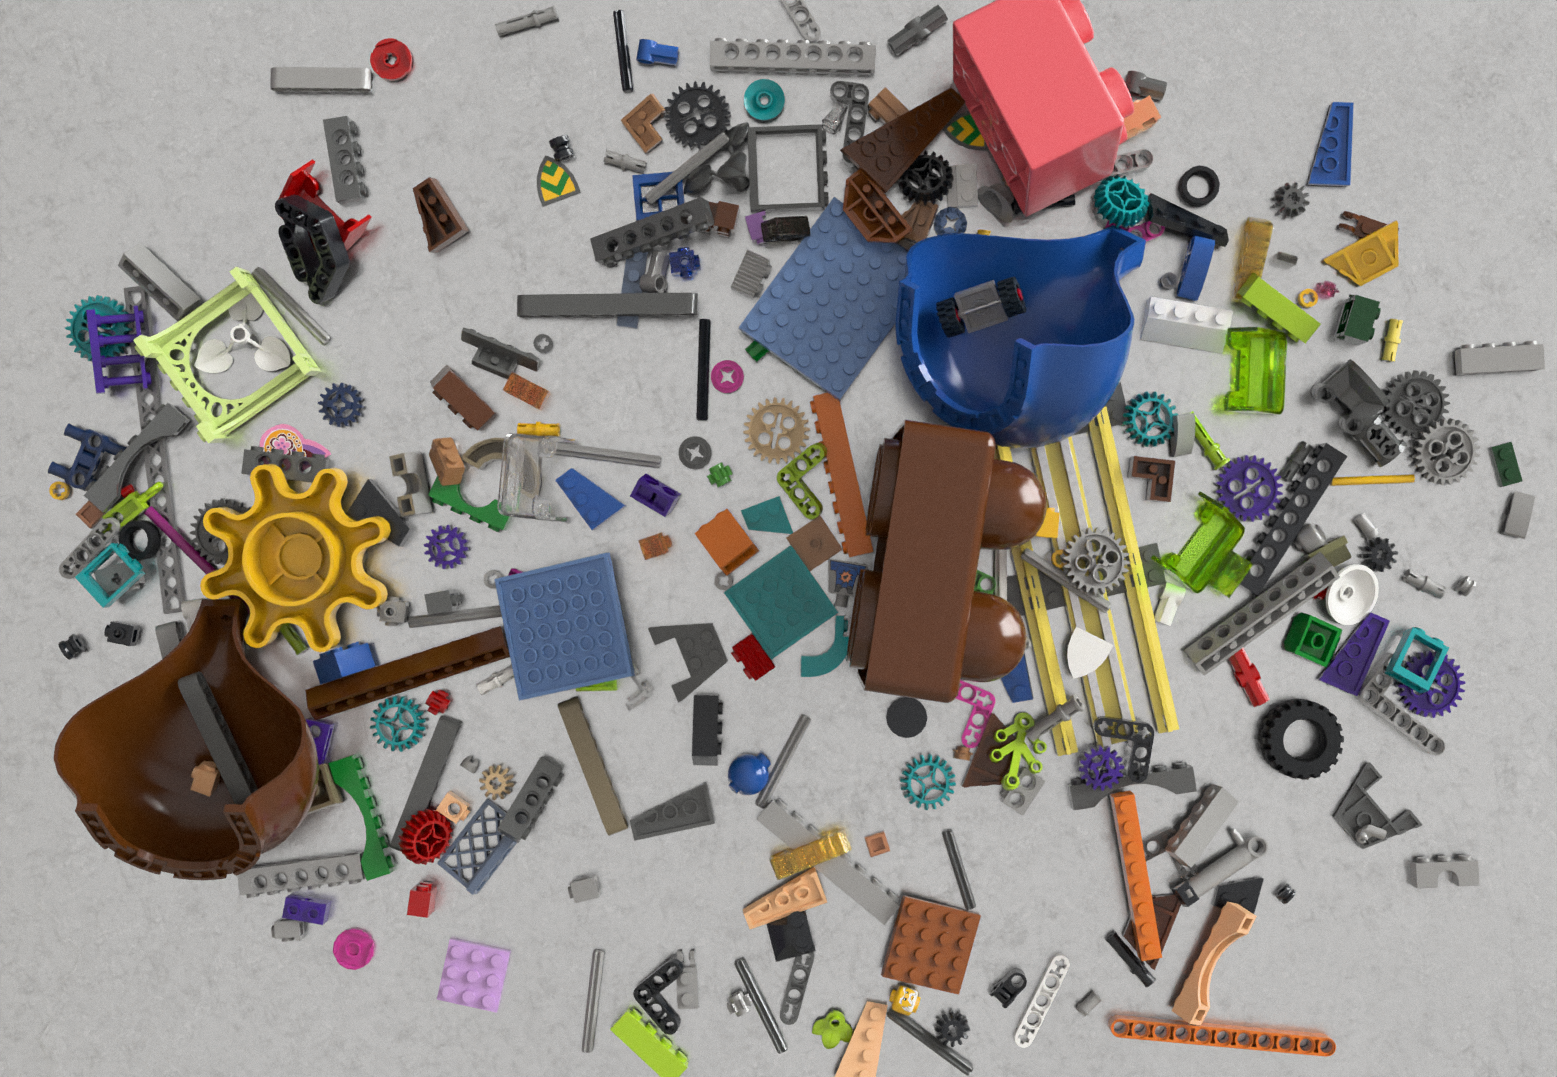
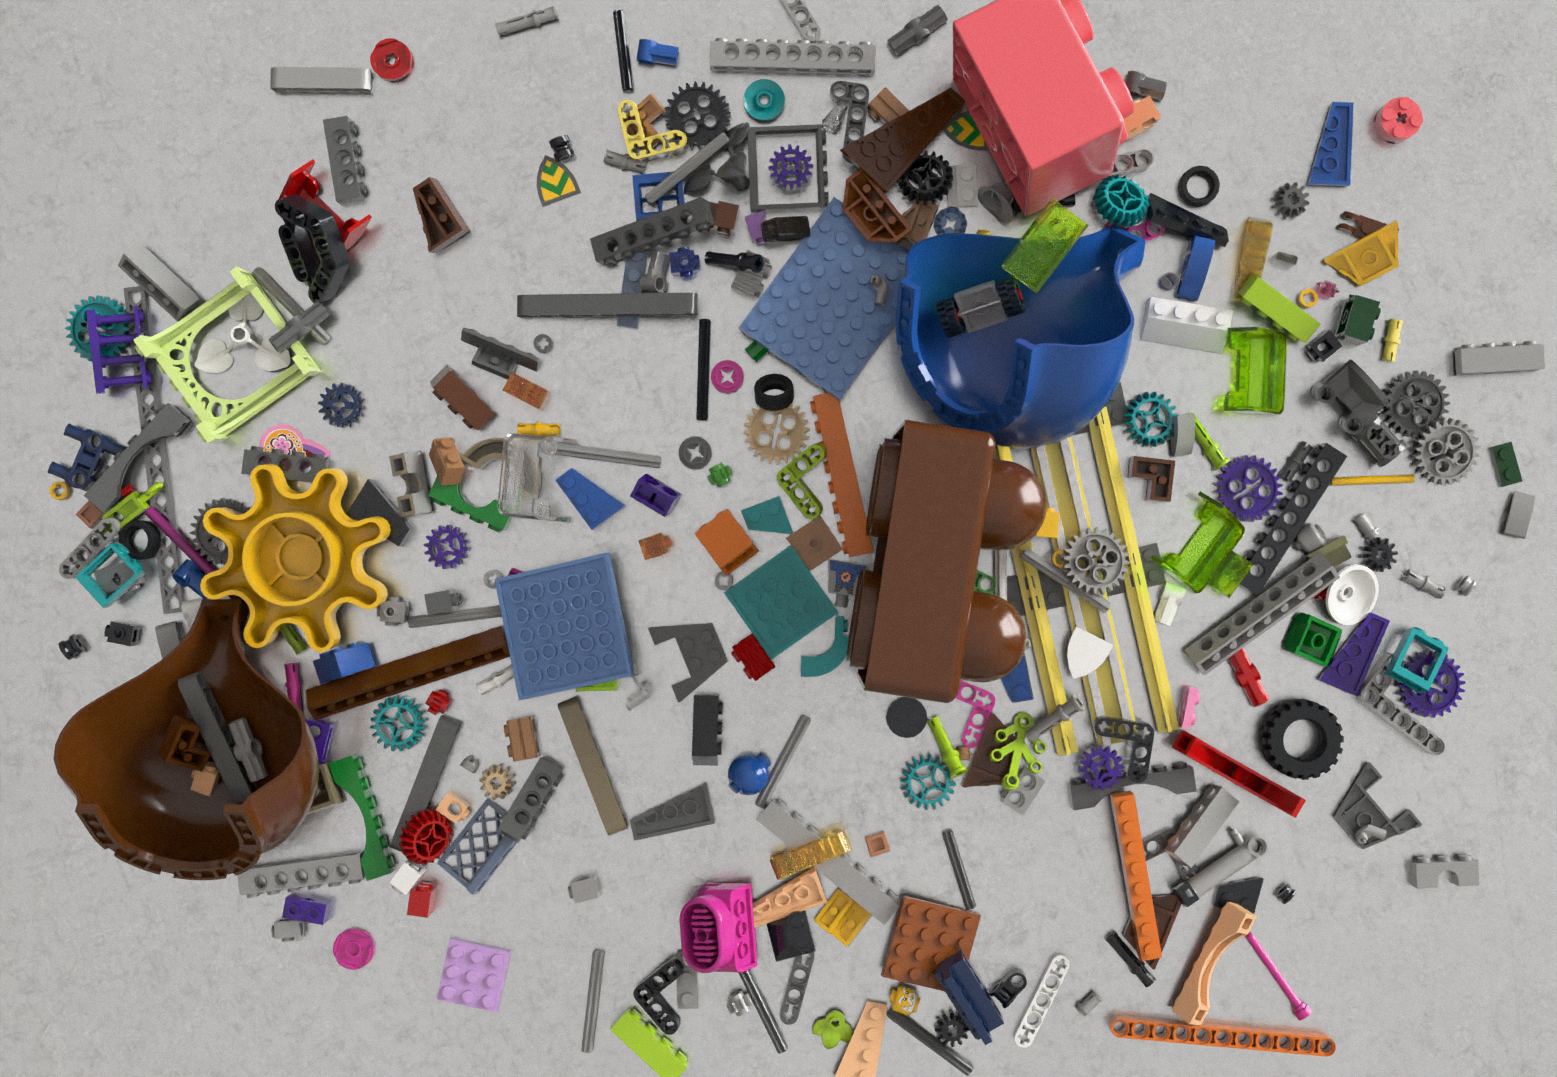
none -> reddish brown brick [157,715,211,772]
none -> blue piece [172,559,207,599]
none -> light grey piece [228,717,268,782]
none -> dark grey piece [269,301,329,354]
none -> dark pink pin [284,663,302,712]
none -> white brick [389,860,428,895]
none -> medium nougat brick [504,715,539,762]
none -> light yellow beam [618,100,687,160]
none -> dark pink brick [679,883,757,973]
none -> black pin [705,251,764,273]
none -> black tyre [754,374,794,411]
none -> dark purple gear [768,144,813,191]
none -> yellow slope [814,888,872,947]
none -> light grey arm [870,274,889,306]
none -> lime pin [927,716,967,778]
none -> dark blue brick [934,950,1004,1045]
none -> clear neon green brick [1001,198,1089,294]
none -> red arch [1172,730,1306,818]
none -> bright pink plate [1178,685,1200,729]
none -> dark pink piece [1246,933,1312,1021]
none -> black brick [1307,330,1342,362]
none -> coral brick [1375,97,1423,143]

